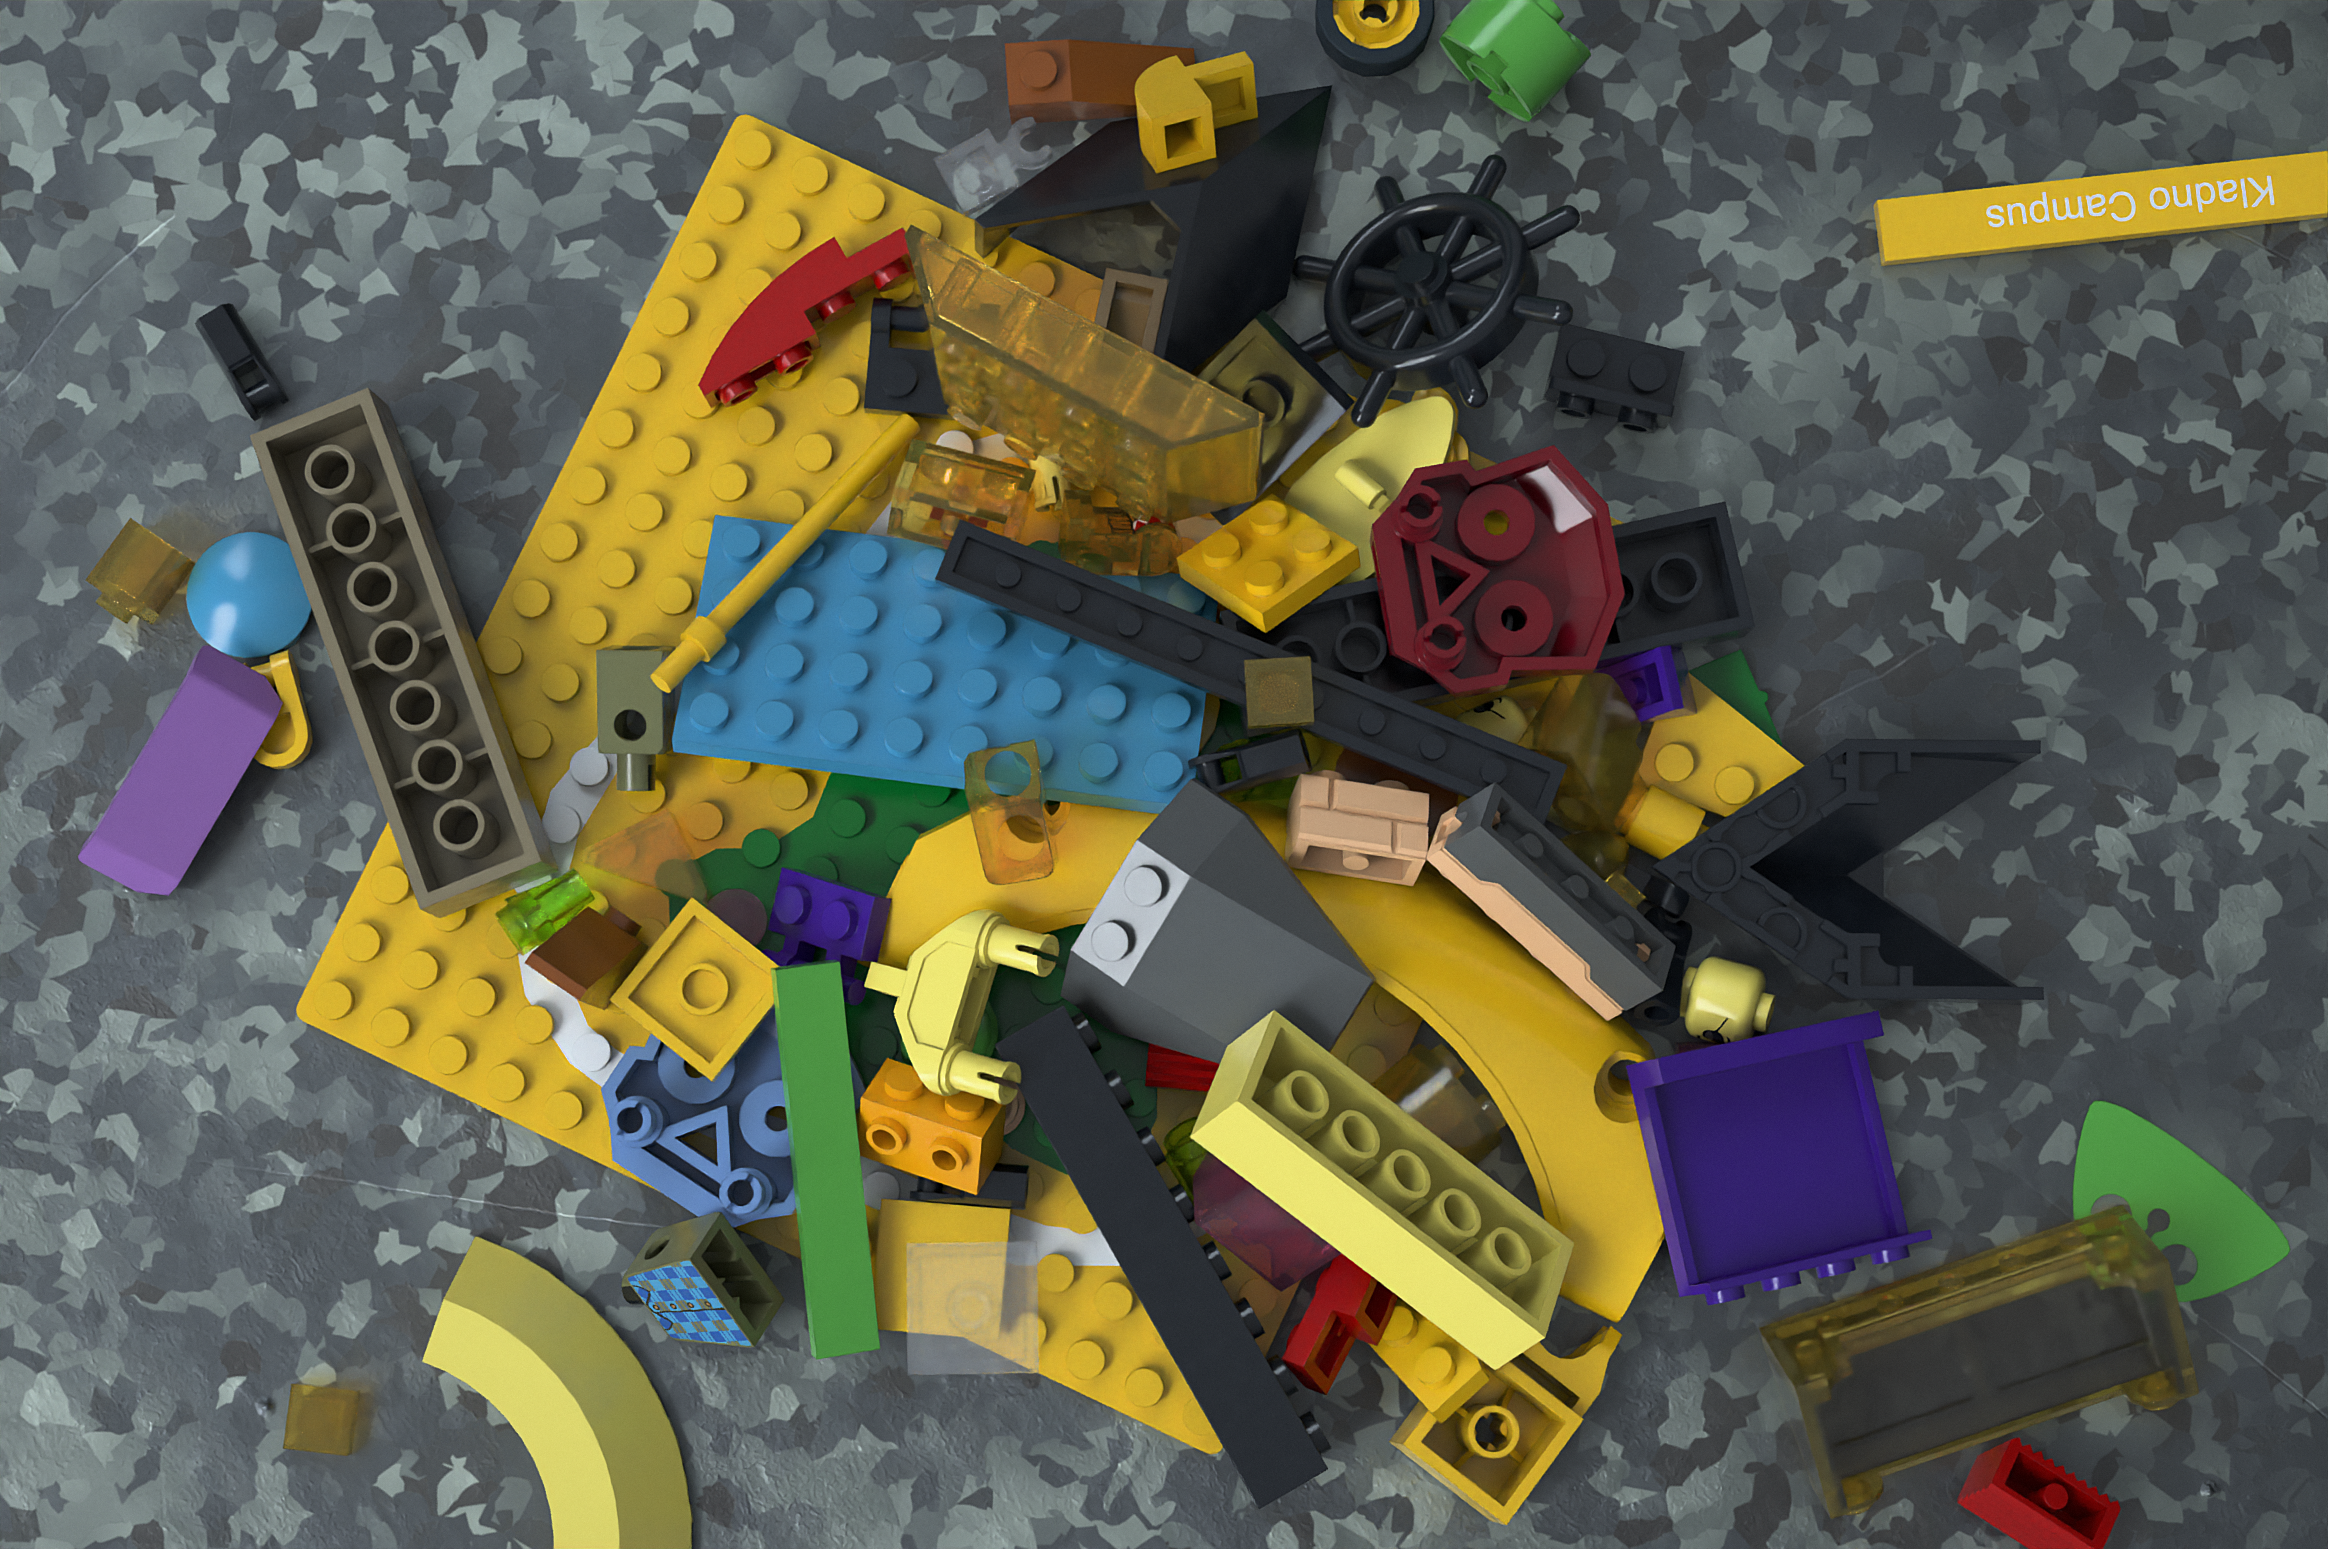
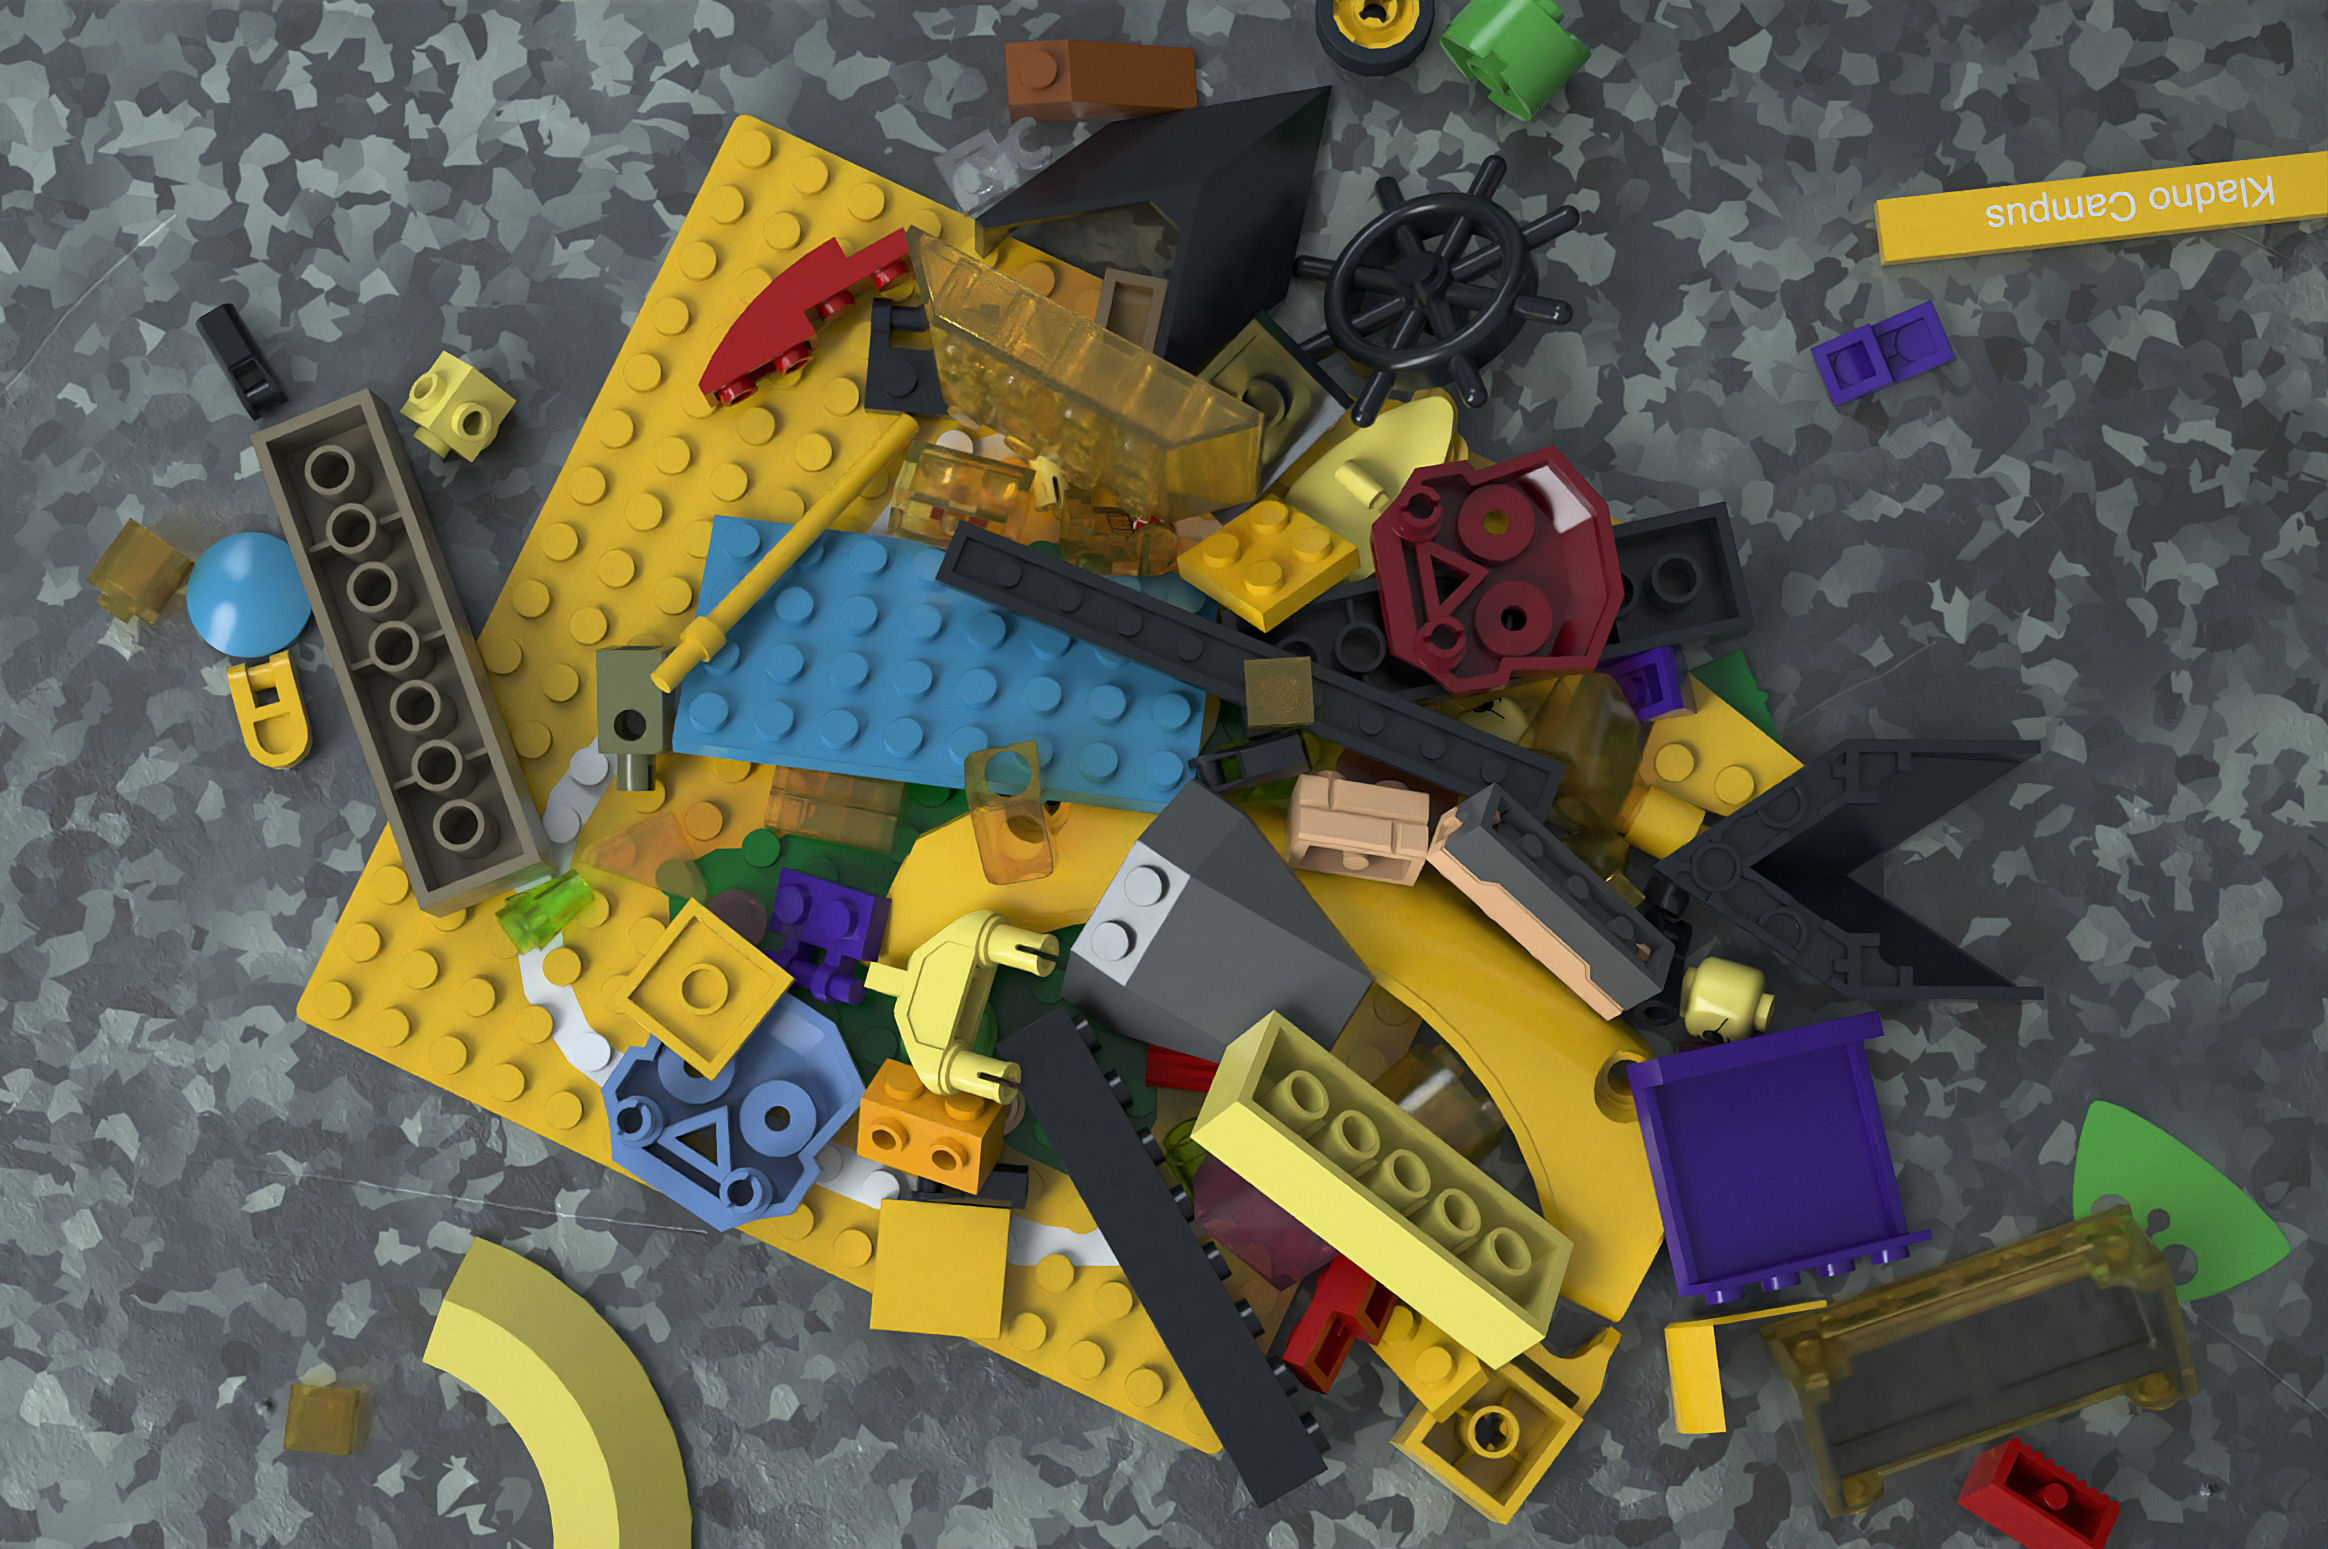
medium lavender piece [78,645,283,896] -> none
dark orange slope [525,905,649,1010] -> none
olive torso [621,1212,785,1347] -> none
bright green tile [771,959,880,1359] -> none
clear plate [906,1241,1039,1375] -> none
yellow brick [1135,51,1258,173] -> none
black bracket [1543,324,1685,434] -> none
none -> light yellow brick [399,351,516,462]
none -> clear yellow brick [764,765,909,855]
none -> yellow piece [1664,1298,1827,1434]
none -> dark purple slope [1811,300,1957,407]

